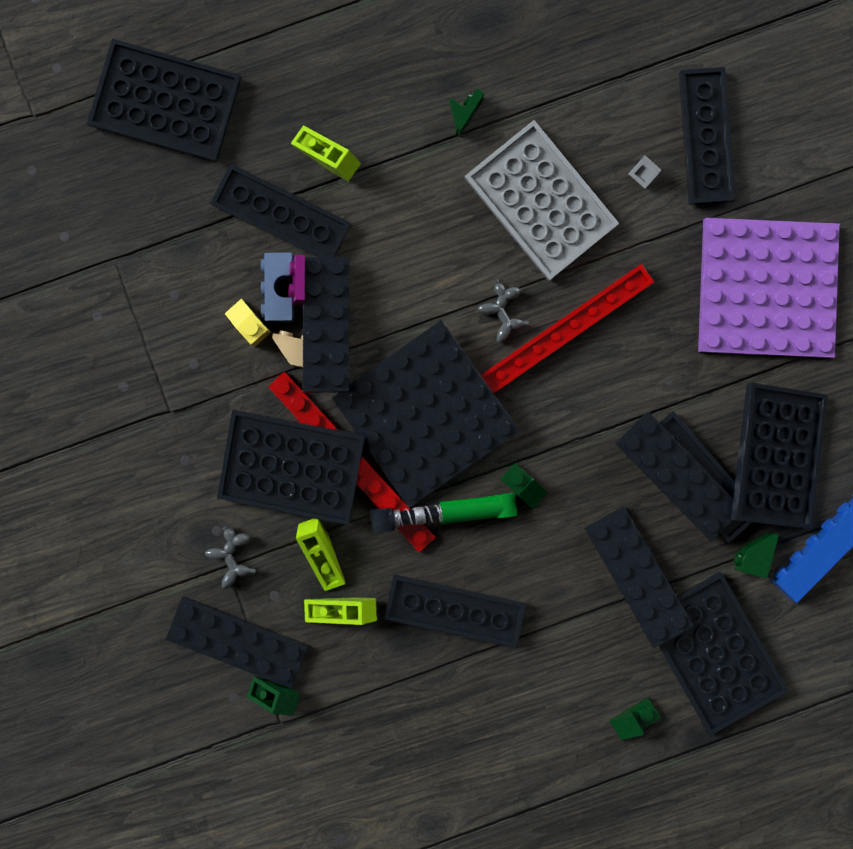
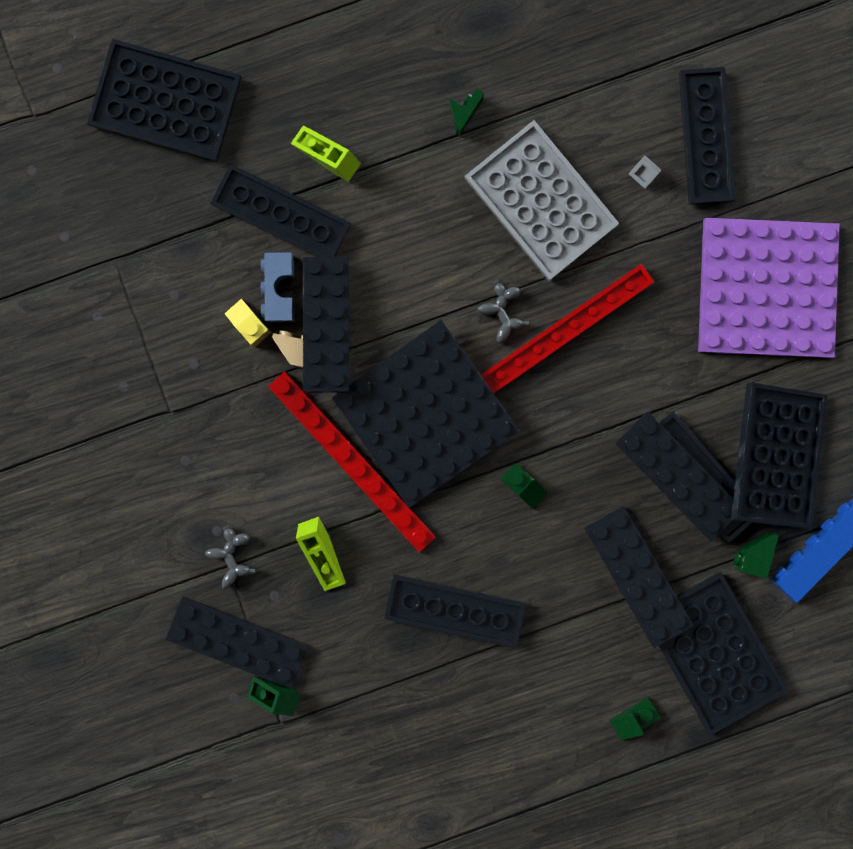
black plate [217,410,366,525] -> none
magenta plate [289,255,305,305] -> none
lime slope [304,597,377,625] -> none
piece [370,493,518,533] -> none

